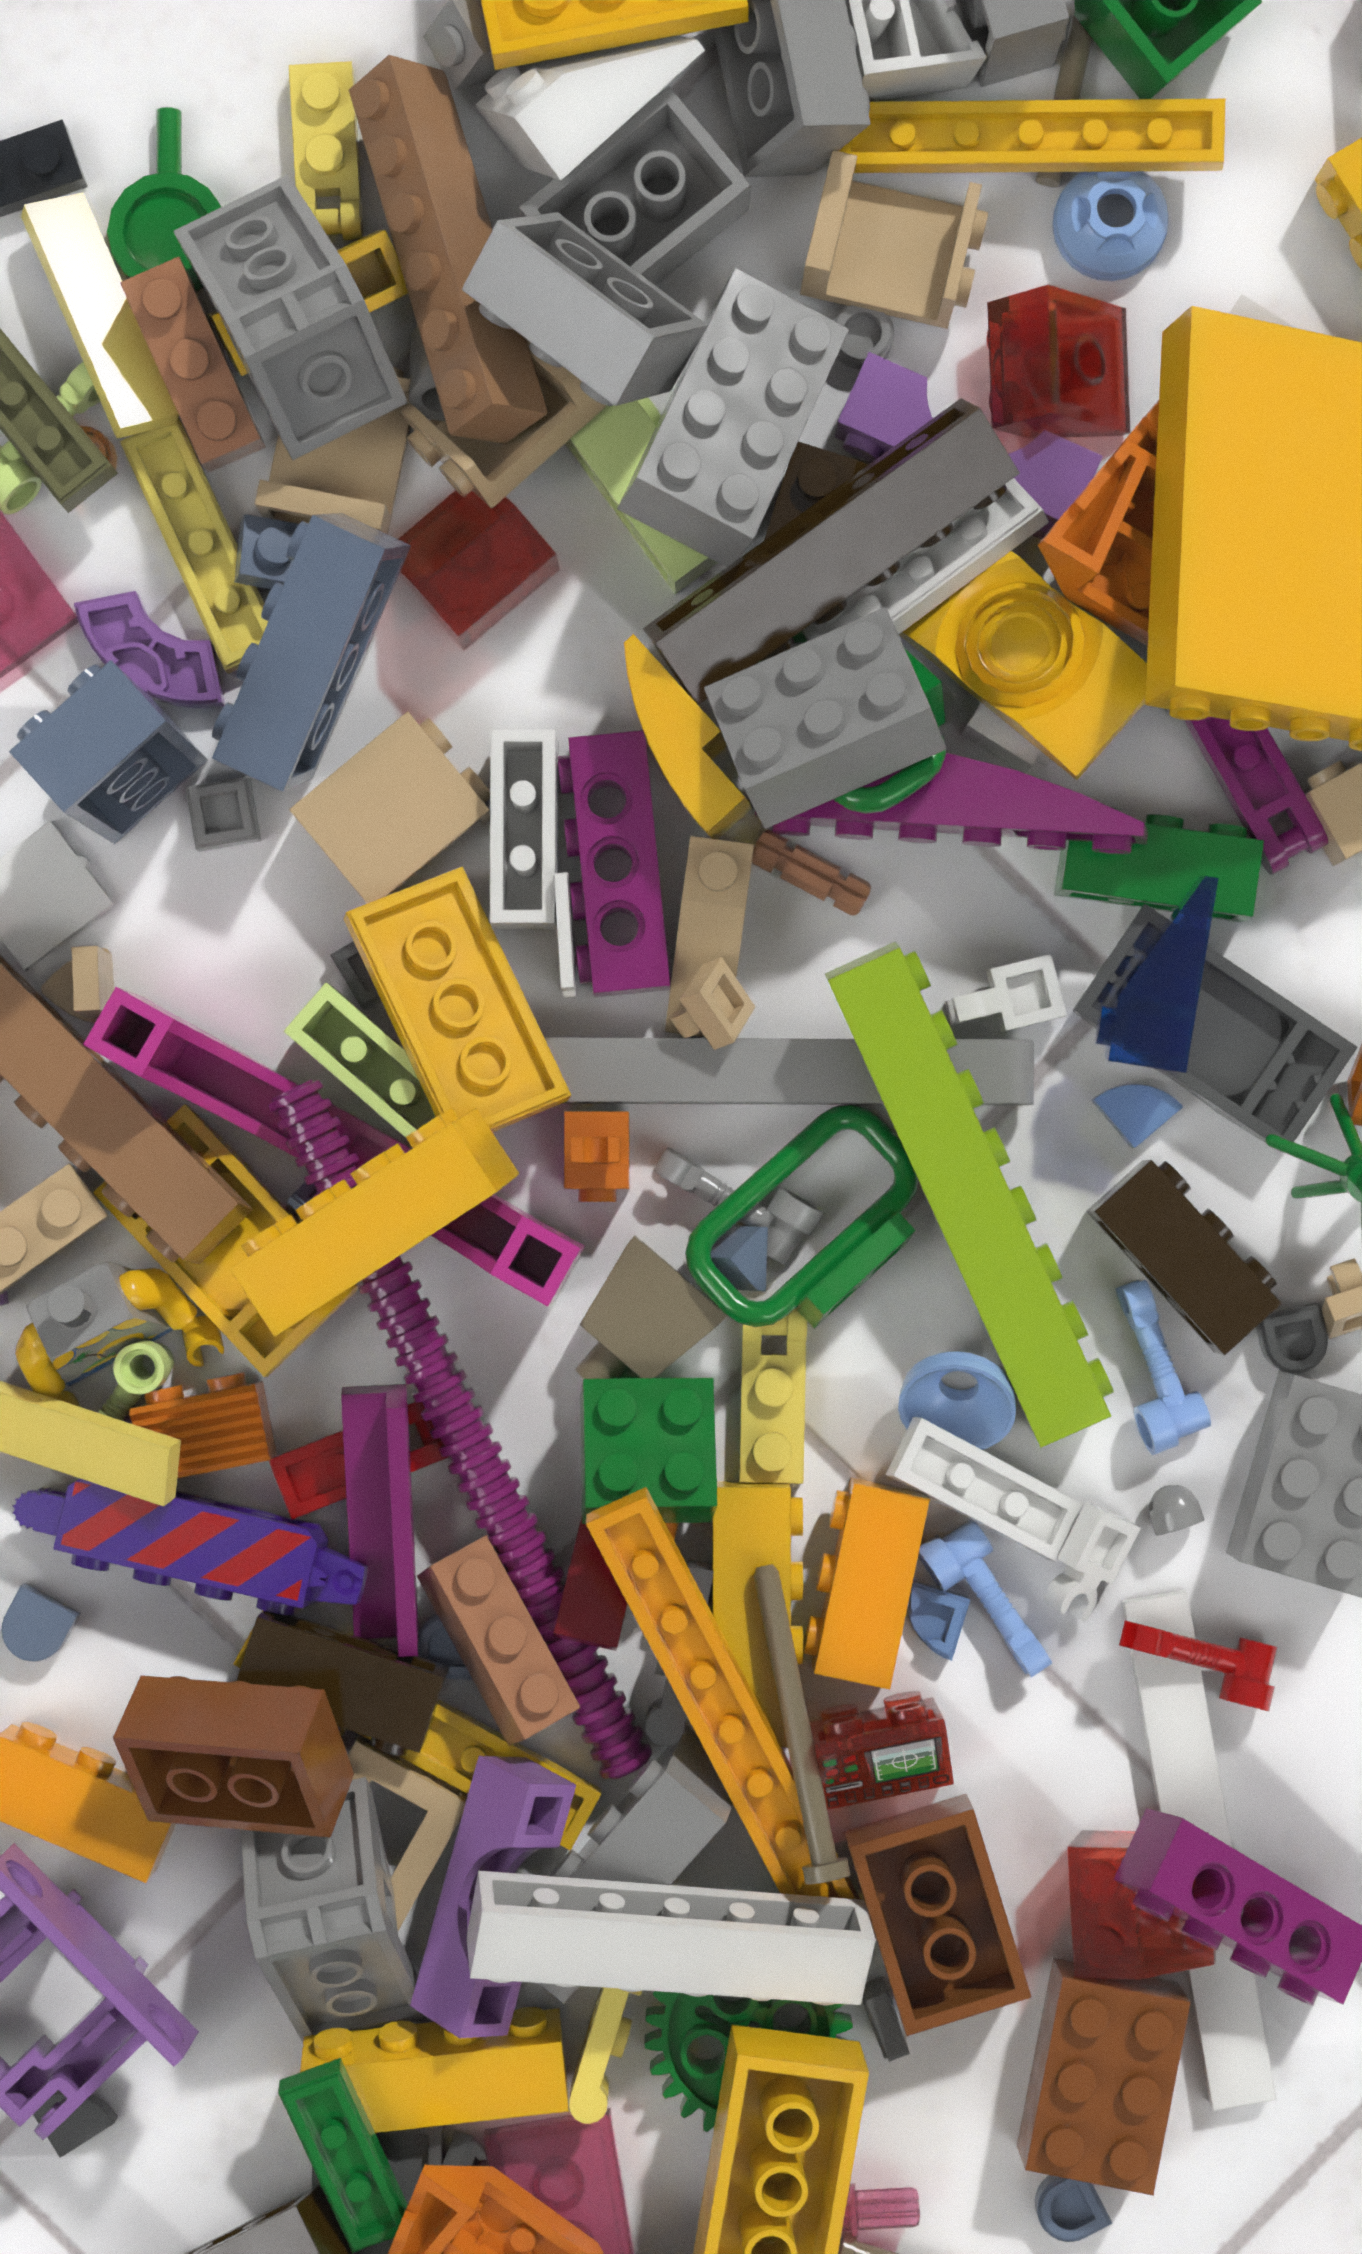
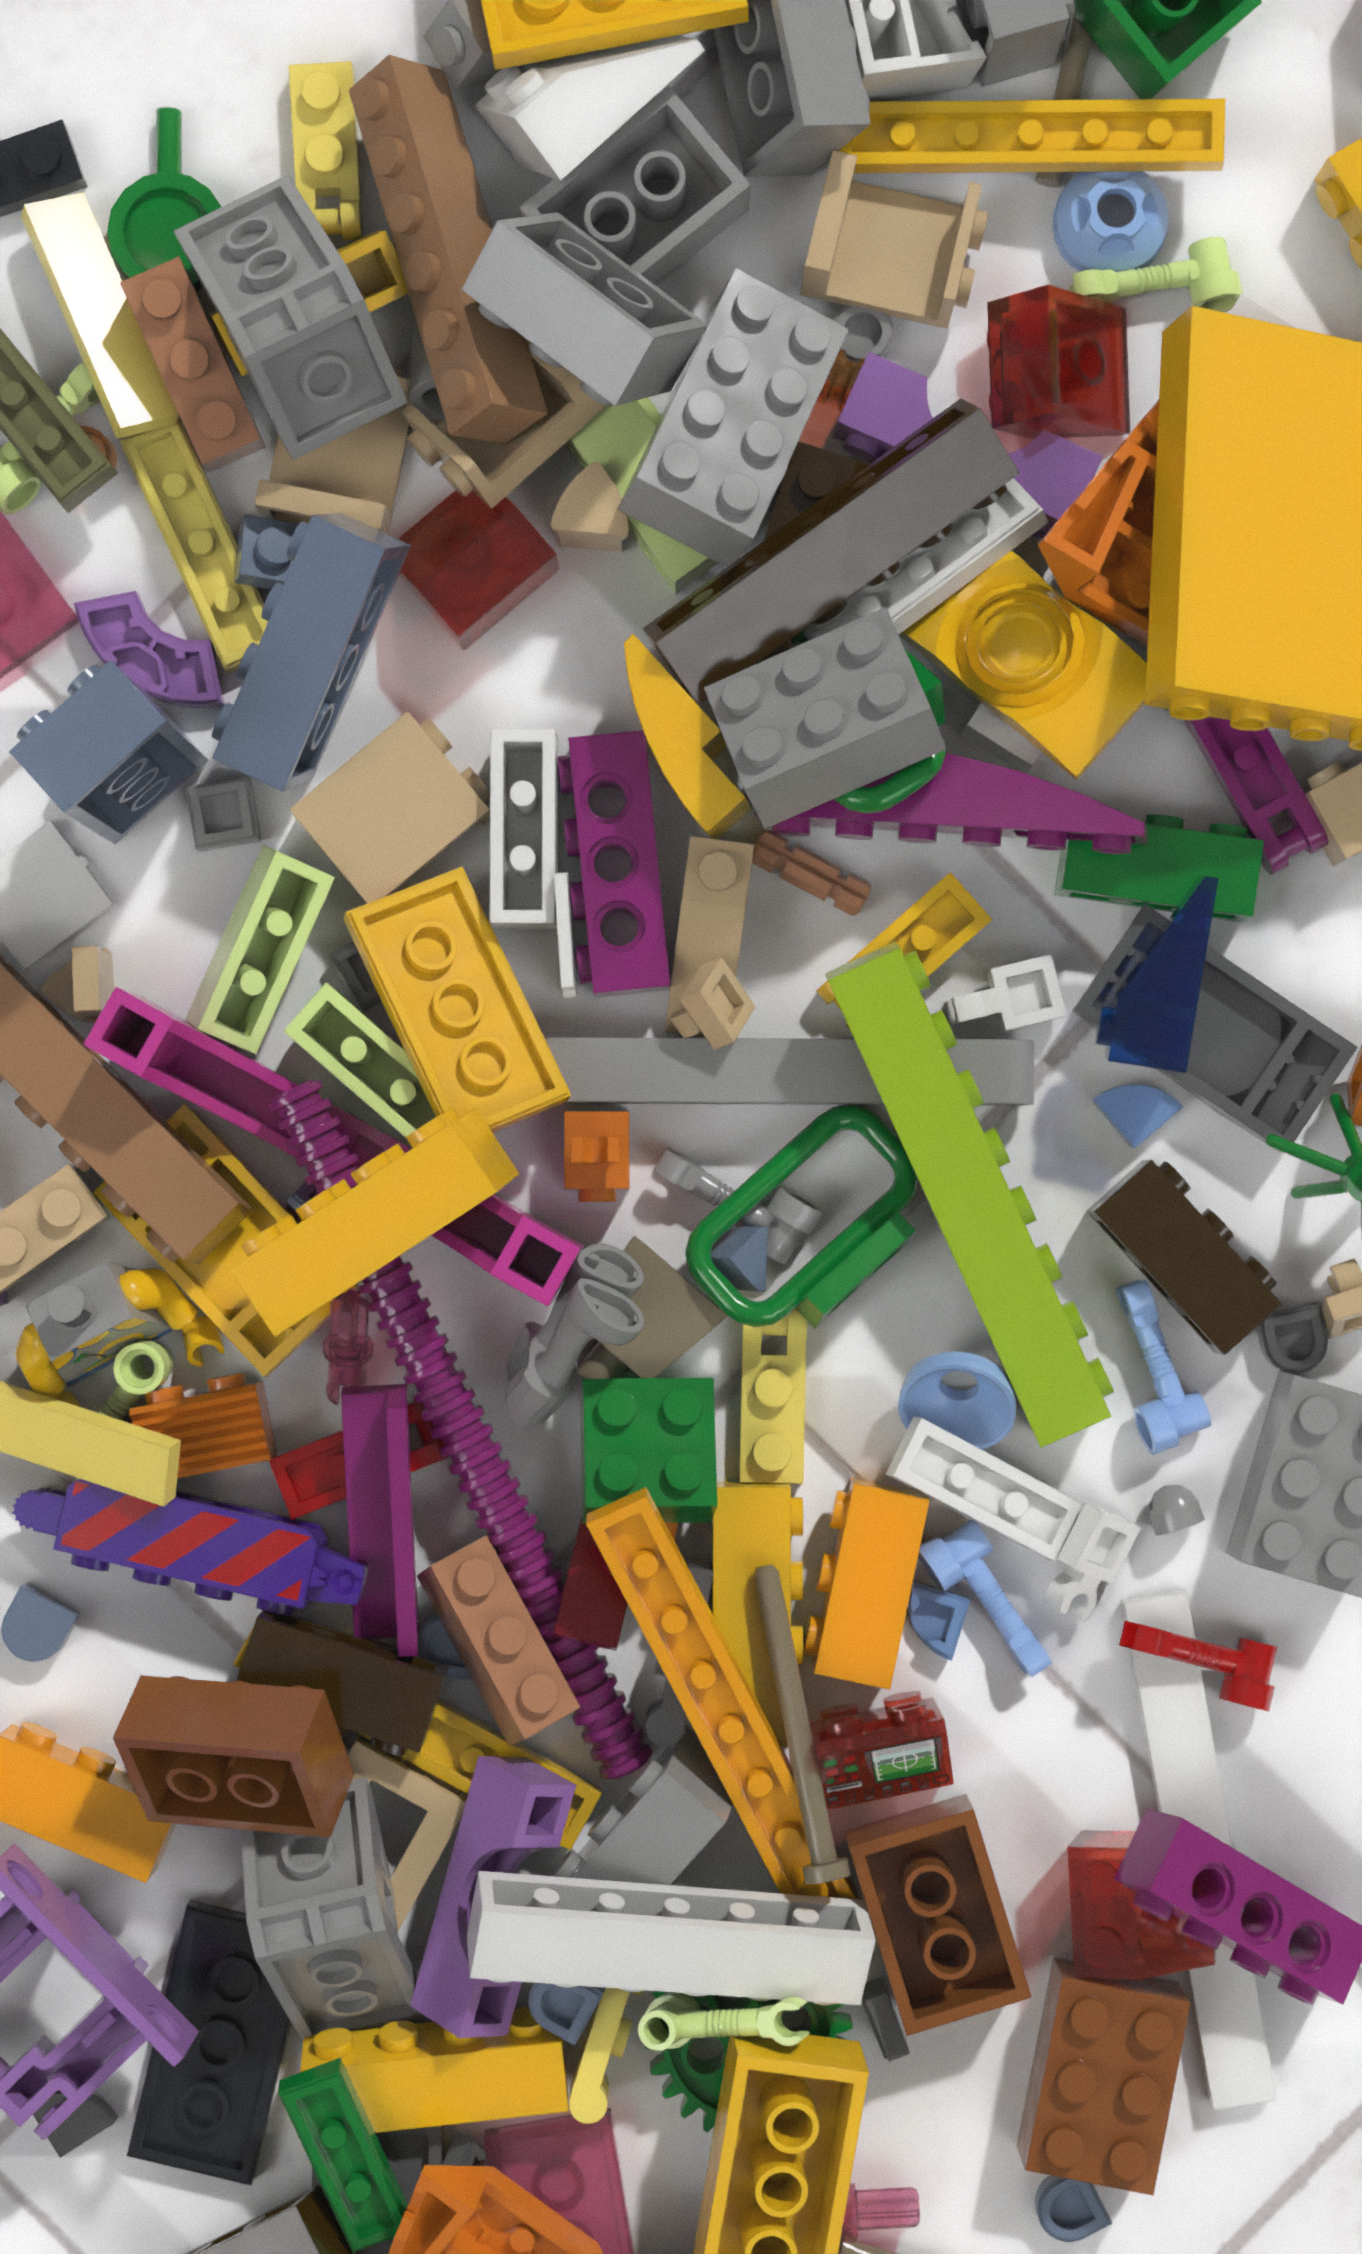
none -> black tile [127,1900,291,2186]
none -> yellowish green brick [185,845,335,1054]
none -> clear pink axle [322,1289,374,1405]
none -> light grey piece [505,1243,645,1427]
none -> sand blue tile [528,1983,606,2046]
none -> tan tile [551,462,629,552]
none -> yellowish green brick [638,1992,810,2051]
none -> yellow plate [816,872,993,1030]
none -> clear orange bush [817,348,865,412]
none -> yellowish green brick [1069,237,1243,312]

